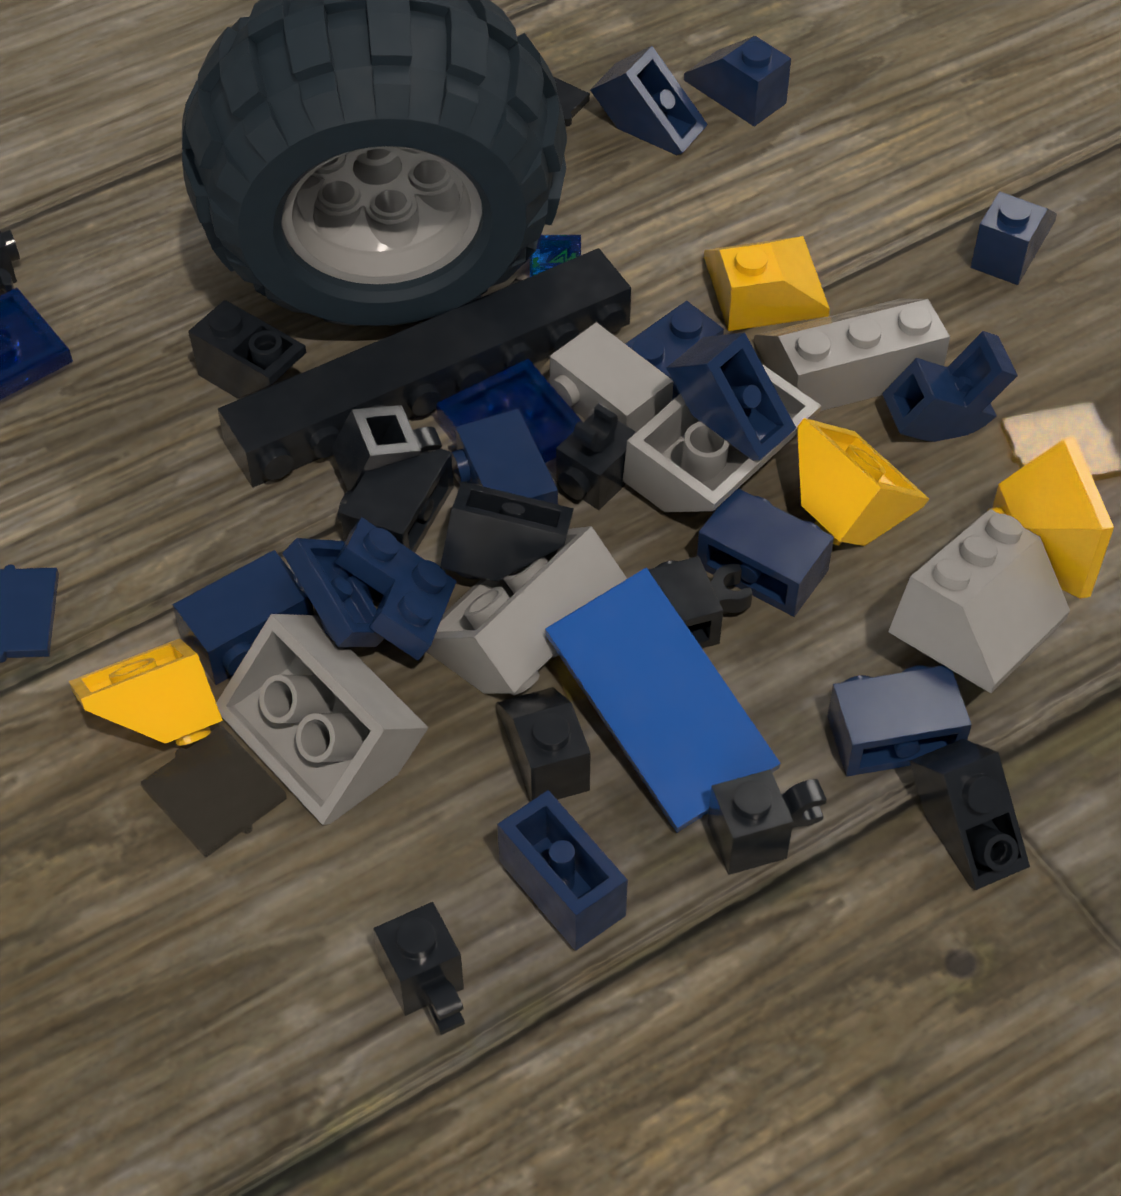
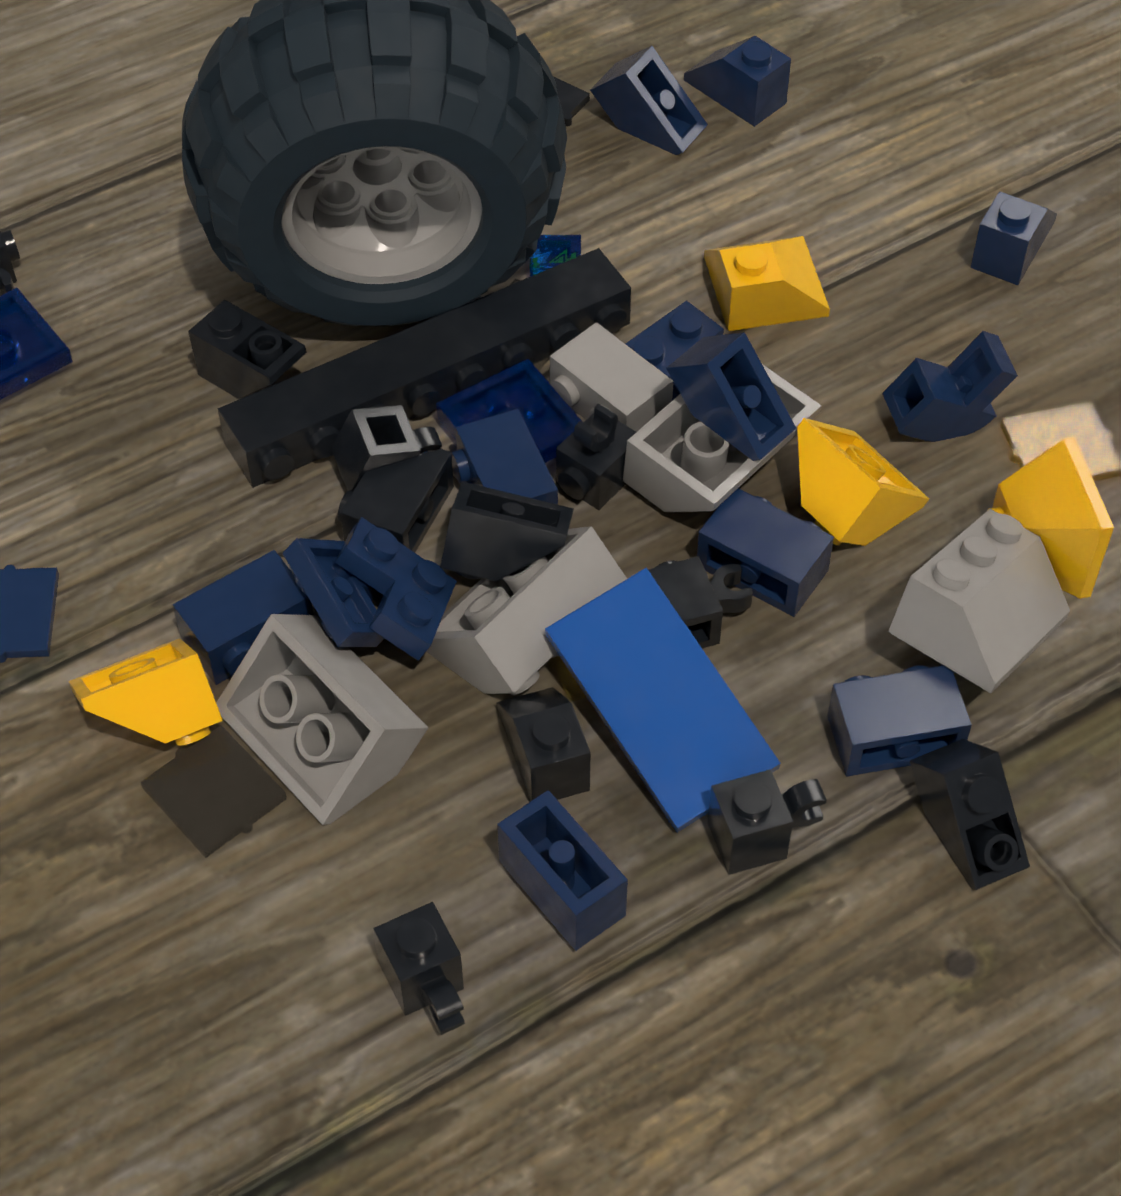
light grey slope [754,299,950,411] -> none

